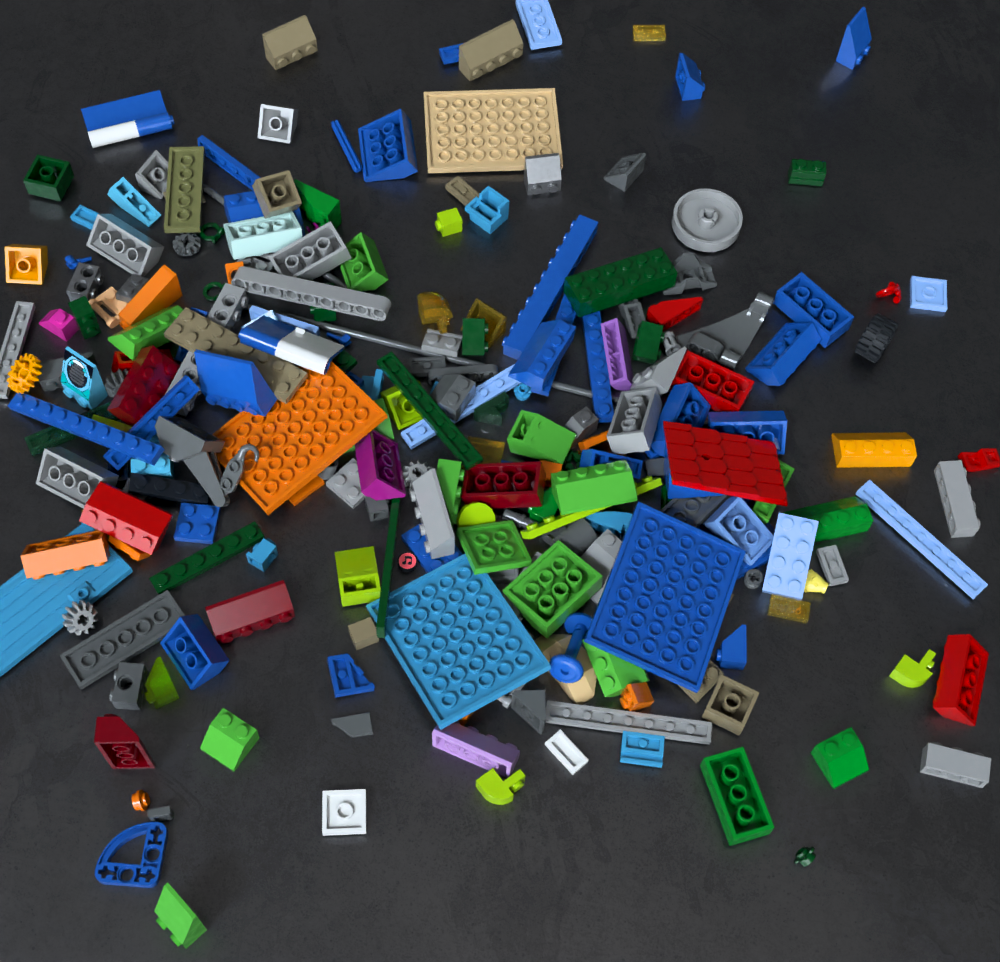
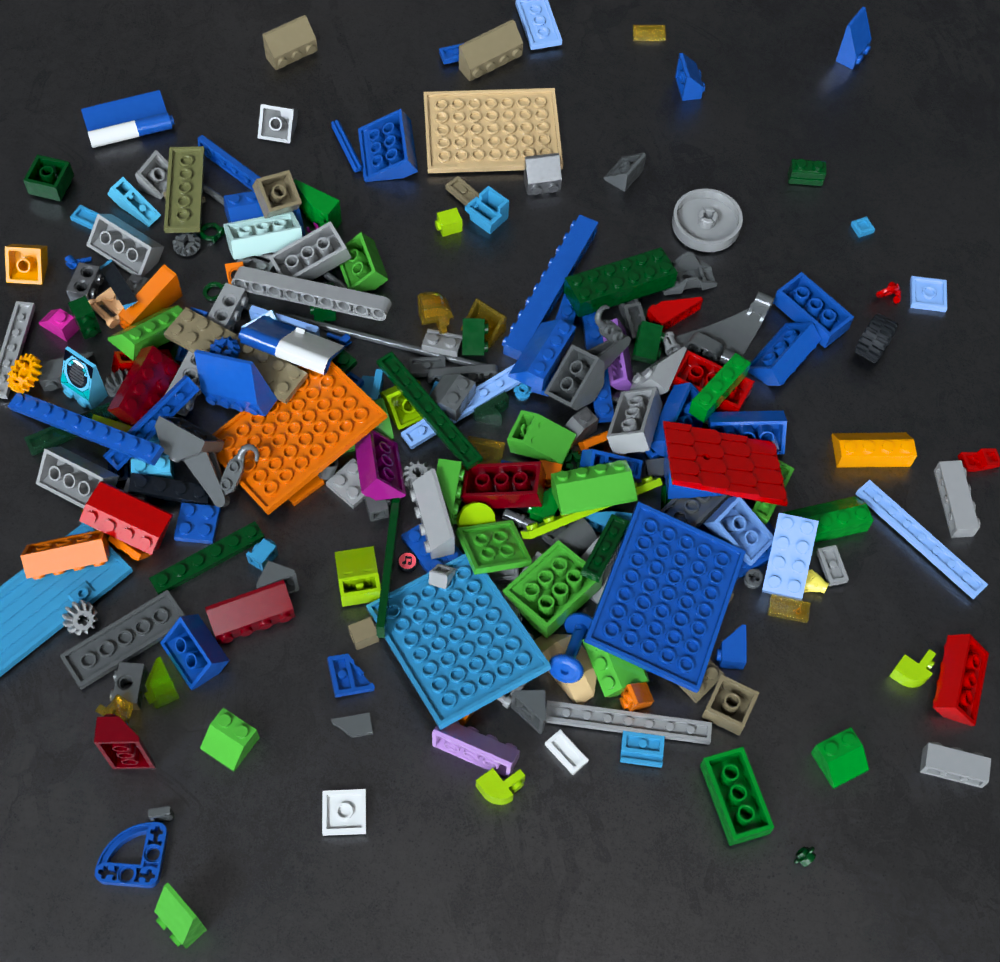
orange plate [131,789,150,811] -> none
none -> clear yellow slope [95,694,133,725]
none -> black sticker [100,259,138,310]
none -> blue gear [209,336,240,358]
none -> dark grey slope [256,561,300,594]
none -> light grey slope [428,564,456,589]
none -> dark grey slope [544,305,631,411]
none -> dark green tile [581,514,630,583]
none -> green brick [688,353,751,423]
none -> dark azure tile [851,216,875,238]

